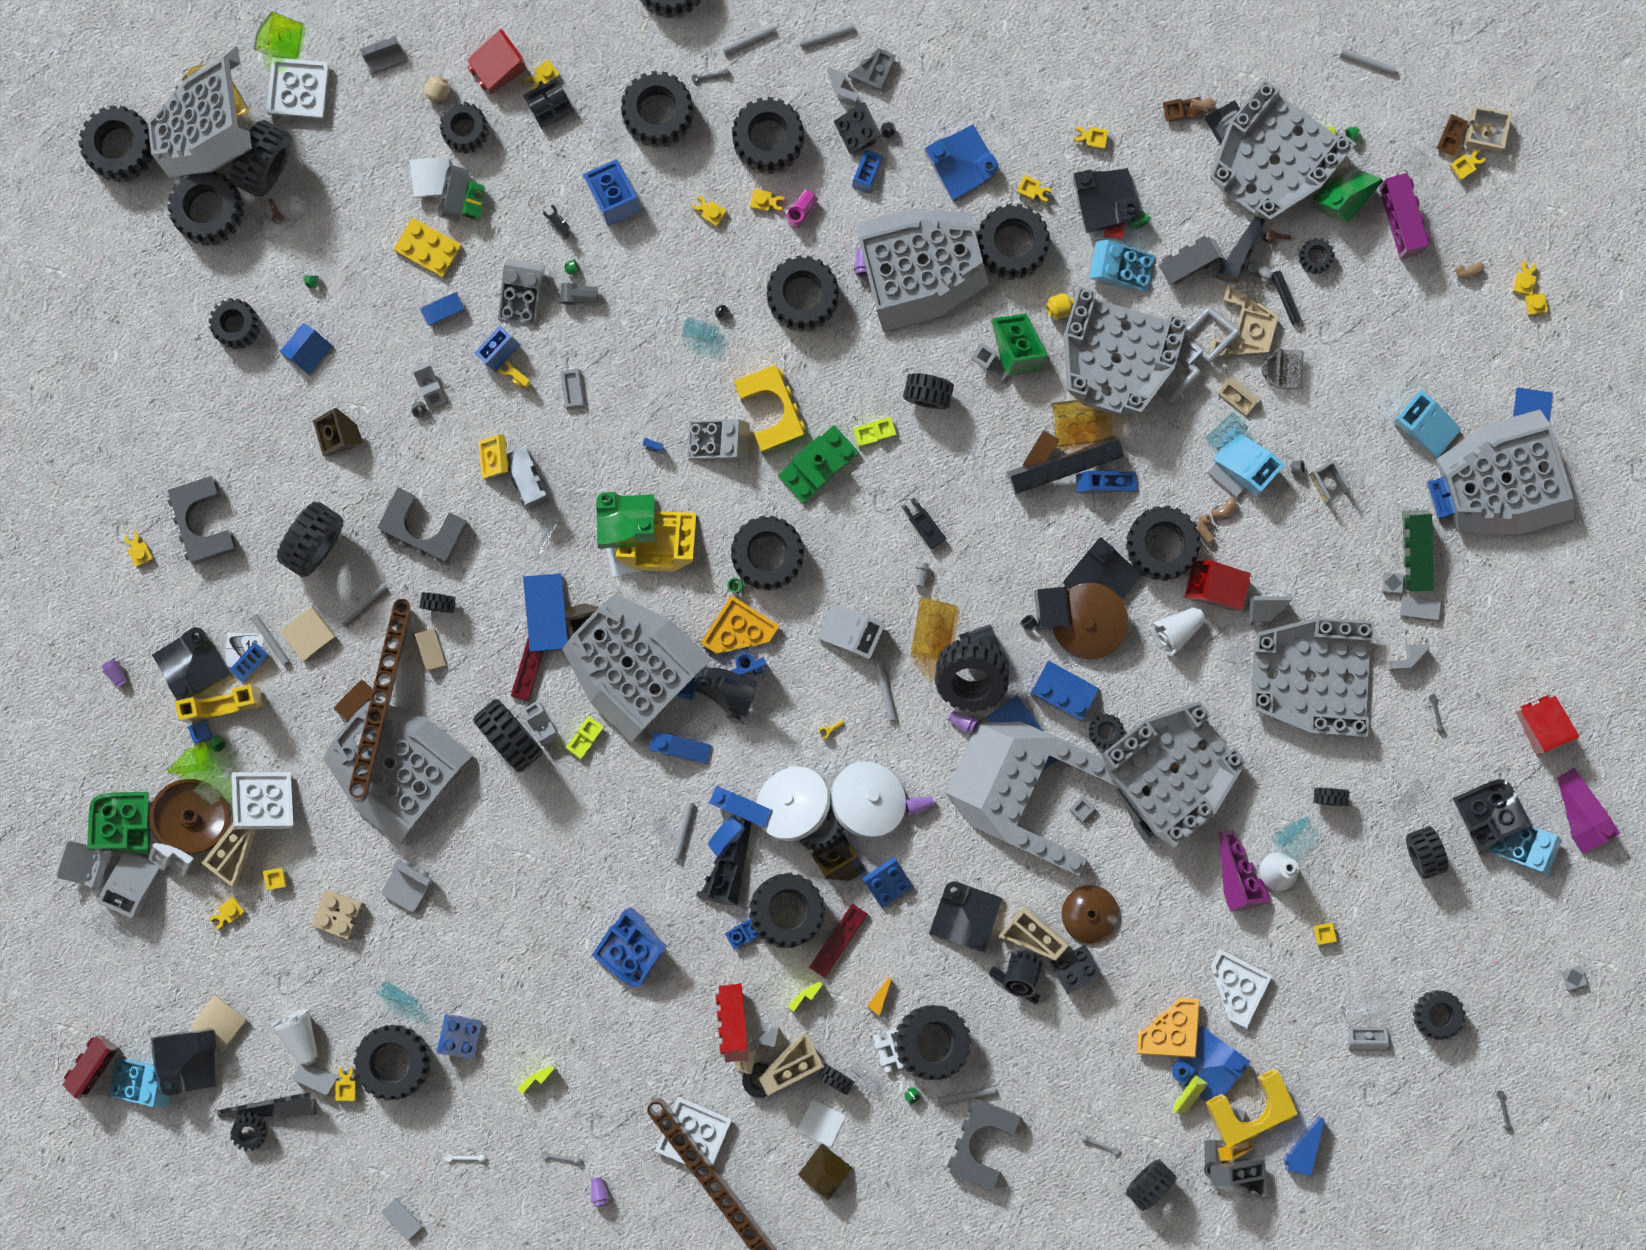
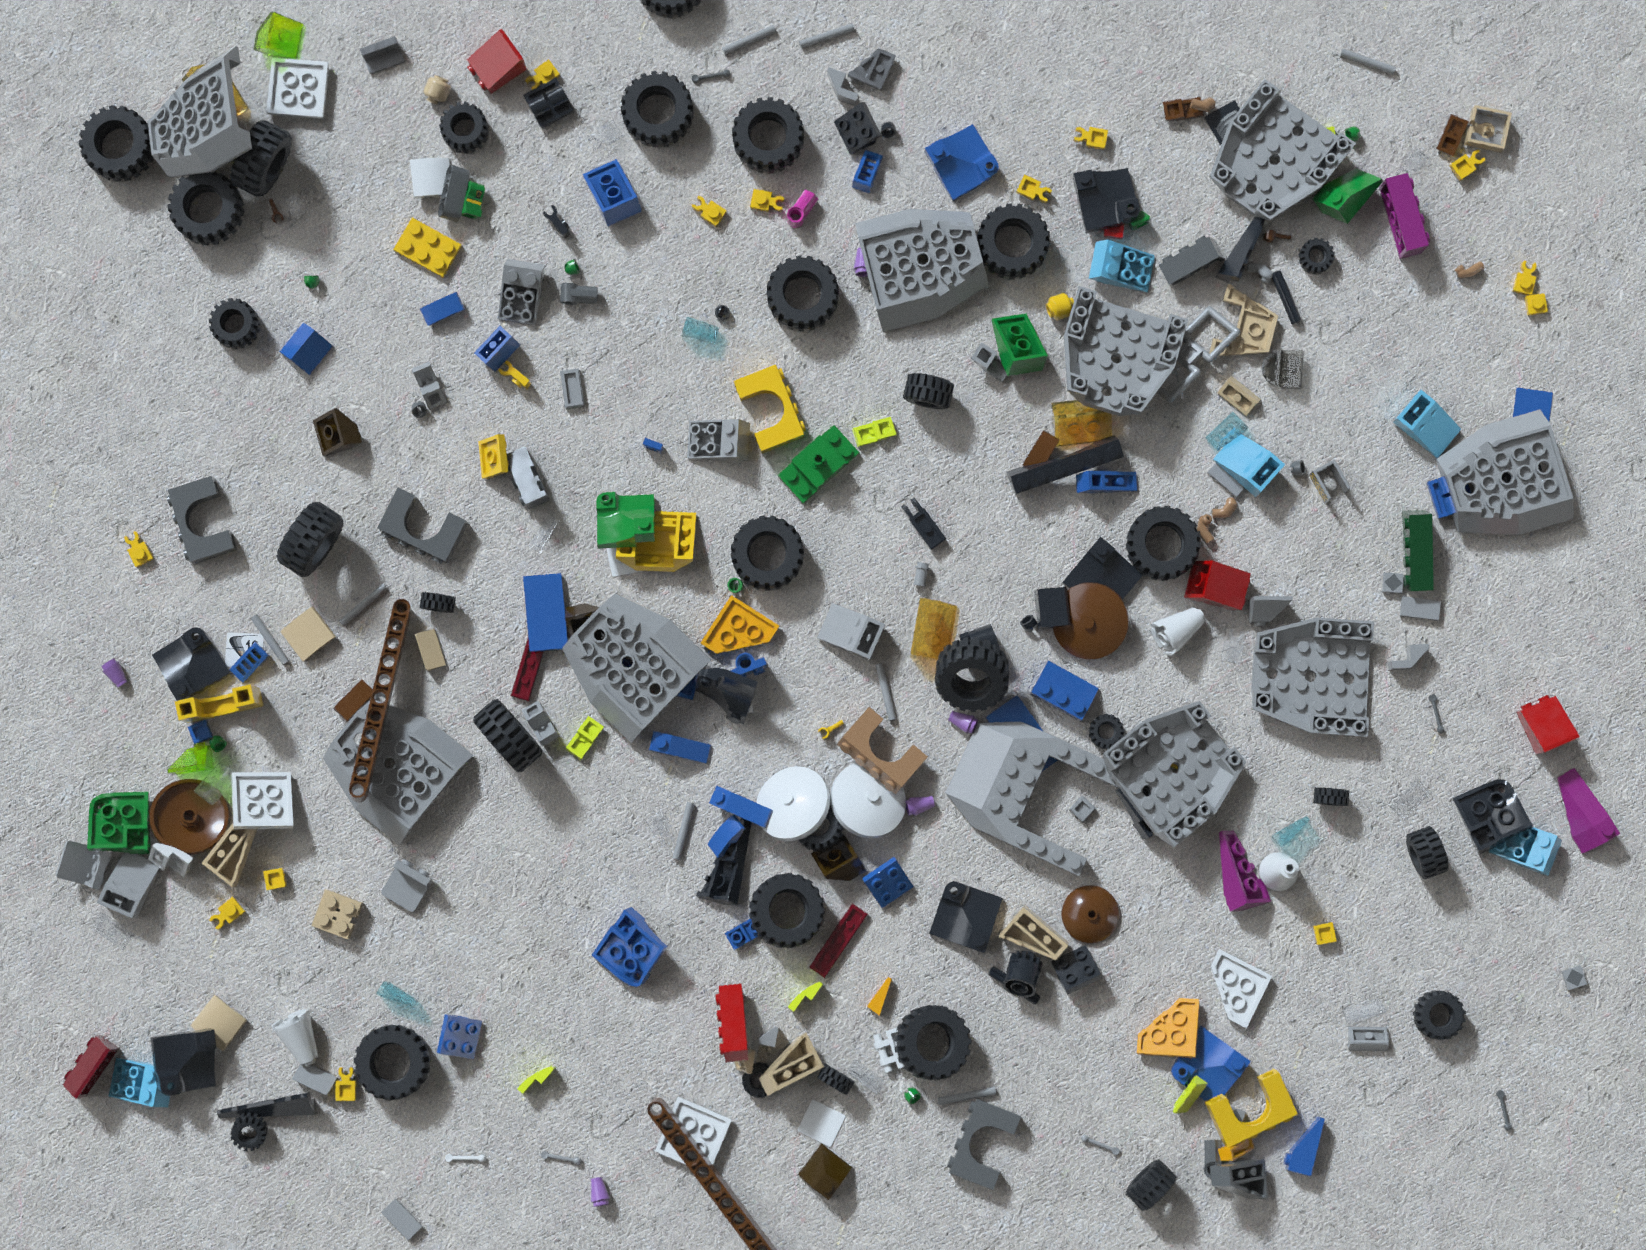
none -> medium nougat arch [837,707,928,794]

